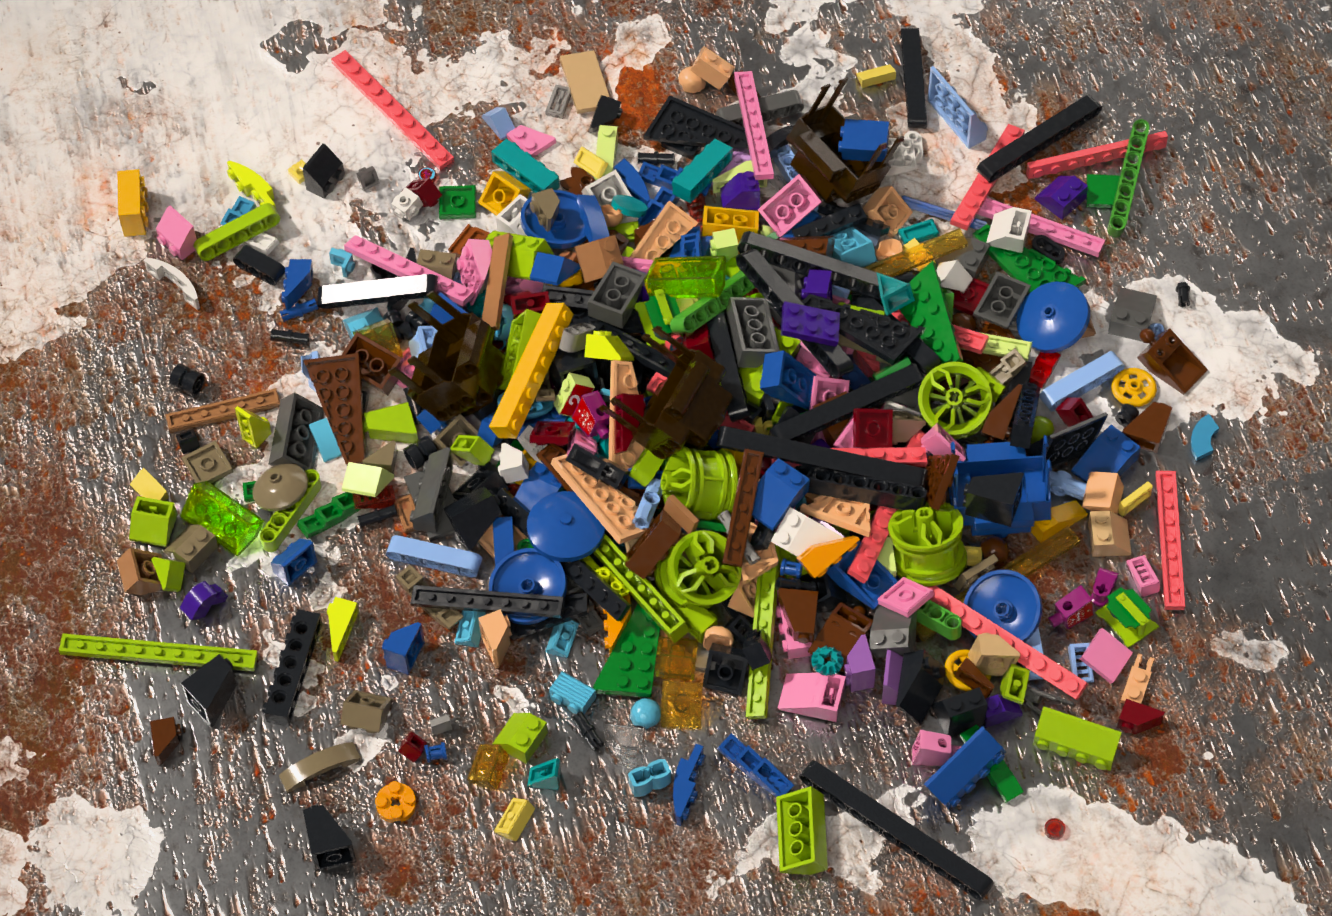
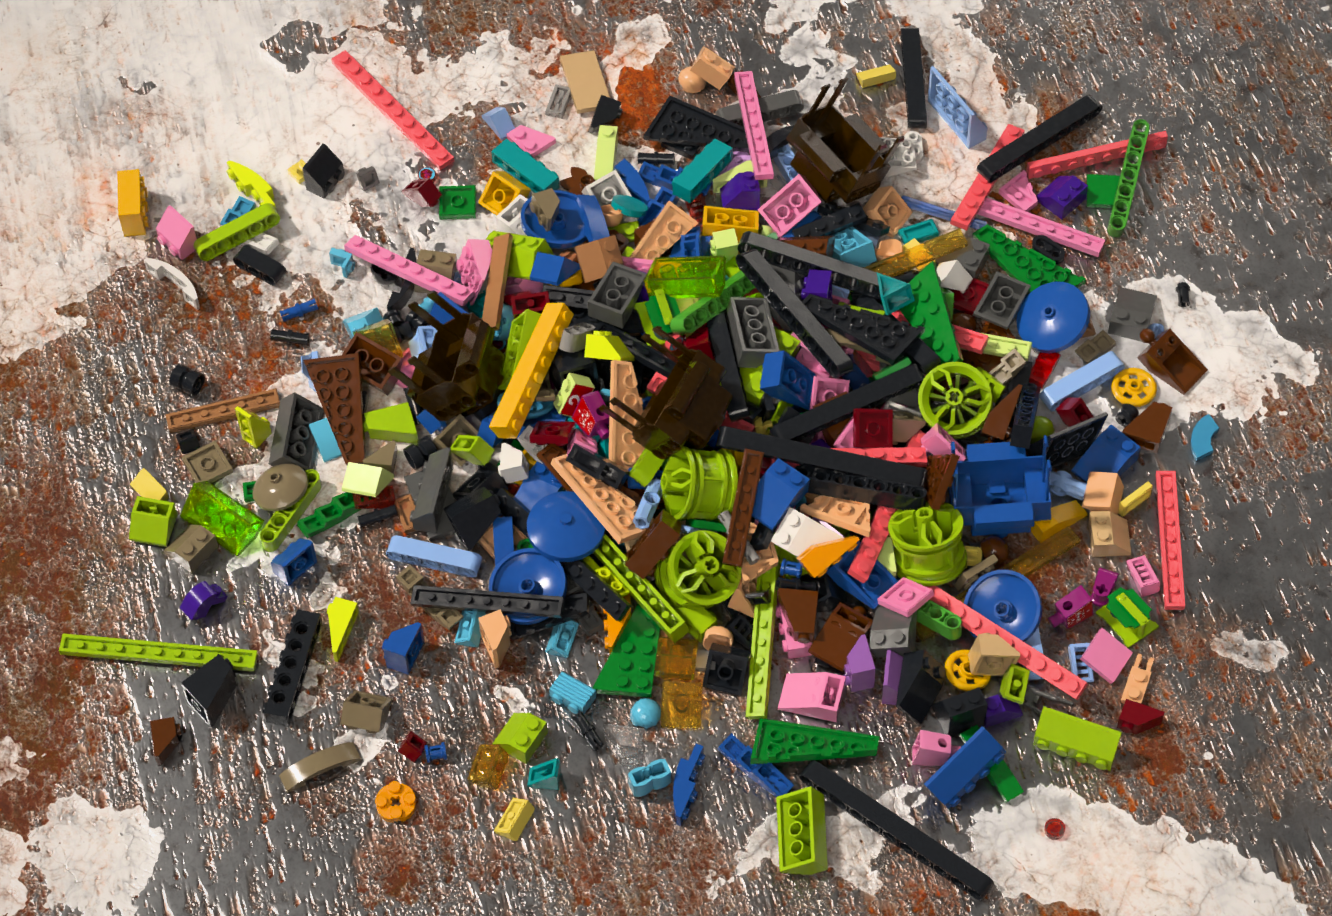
medium nougat slope [117,548,163,596] -> none
lime slope [151,557,186,592] -> none
blue slope [281,259,313,310] -> none
black slope [303,805,357,871] -> none
beam [317,274,438,309] -> none
white brick [391,187,423,221] -> none
light grey tile [429,715,452,736] -> none
dark orange plate [448,224,490,258] -> none
light yellow tile [573,146,609,179] -> none
dark red slope [614,393,646,454] -> none
medium nougat tile [664,494,699,534] -> none
black slope [742,629,772,670] -> none
dark purple plate [781,301,840,347] -> none
teal gear [811,645,844,675] -> none
blue brick [838,119,889,162] -> none
reddish brown slope [954,657,995,698] -> none
black slope [963,472,1024,527] -> none
white slope [986,207,1032,253] -> none
none -> slope [745,589,772,605]
none -> green wing [750,718,880,764]
none -> bright pink wing [999,170,1038,212]
none -> dark tan slope [1075,330,1116,364]

